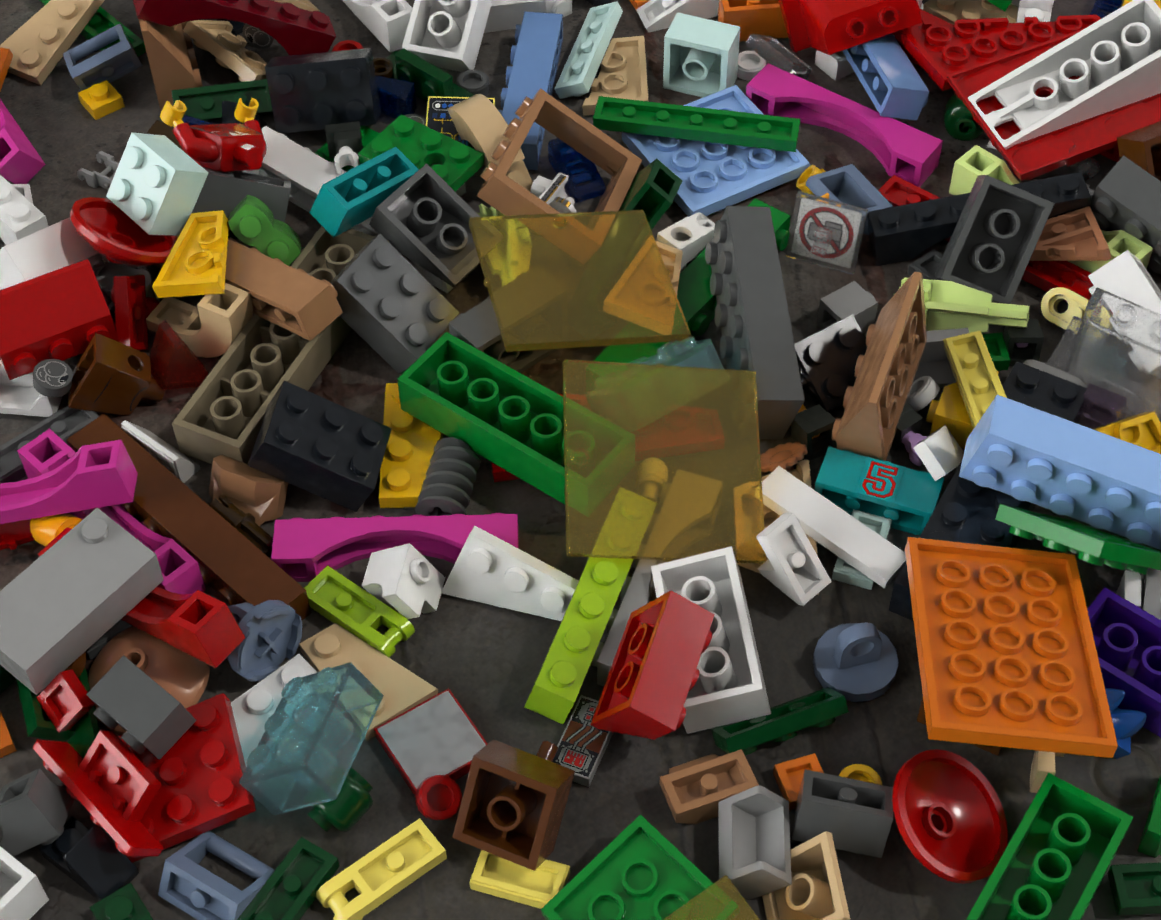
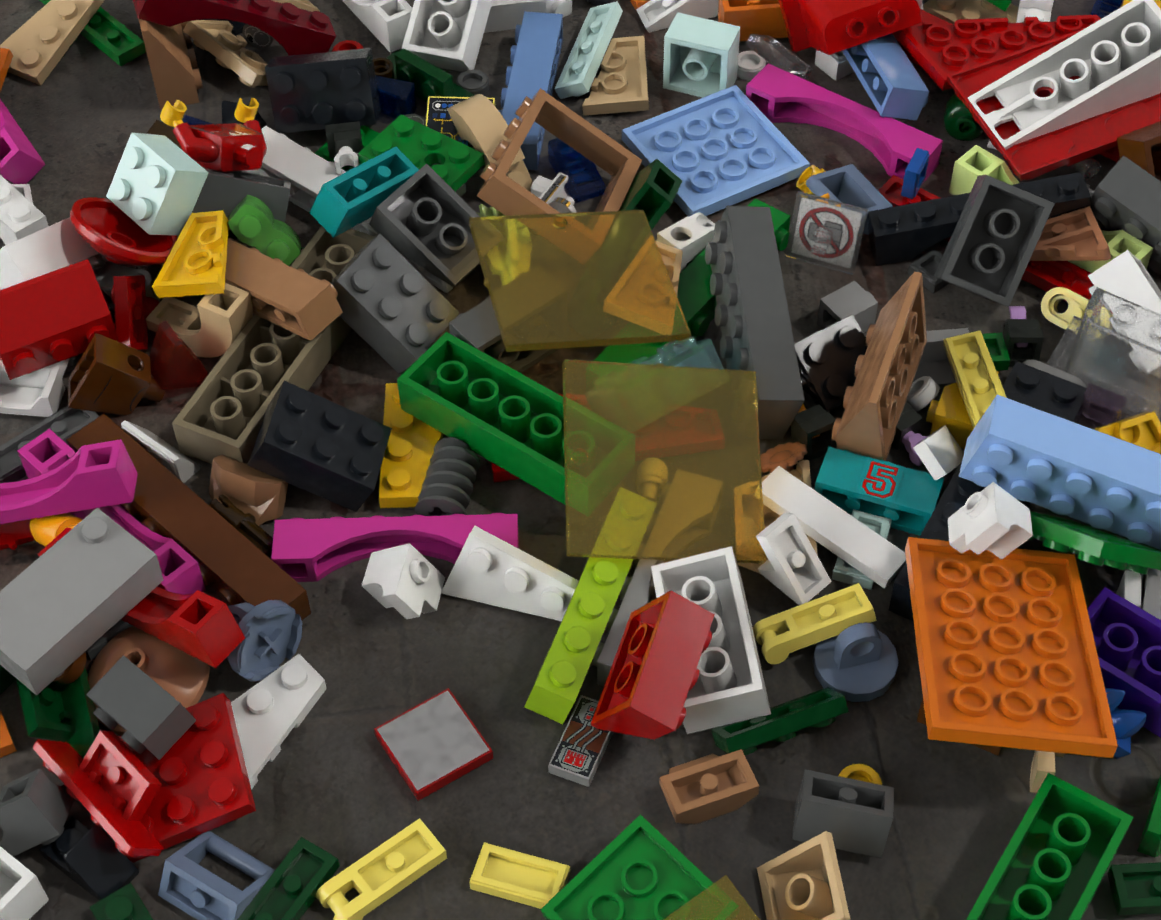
dark grey tile [33,359,73,397] -> none
red plate [36,669,95,732] -> none
sand blue tile [62,24,143,91] -> none
light grey piece [77,151,119,190] -> none
yellow plate [78,80,125,120] -> none
dark green plate [171,79,273,125] -> none
clear light blue brick [239,662,384,815] -> none
tan wing [299,623,438,741] -> none
lime plate [304,565,415,658] -> none
dark green head [306,764,373,832] -> none
red tile [415,775,462,820] -> none
reddish brown piece [452,739,575,871] -> none
green plate [593,96,801,152] -> none
light grey panel [718,785,792,900] -> none
orange tile [773,753,824,811] -> none
red dish [892,749,1008,884] -> none
yellowish green piece [894,277,1030,333] -> none
none -> light yellow plate [753,583,877,665]
none -> blue tile [901,148,930,199]
none -> white brick [948,482,1033,560]

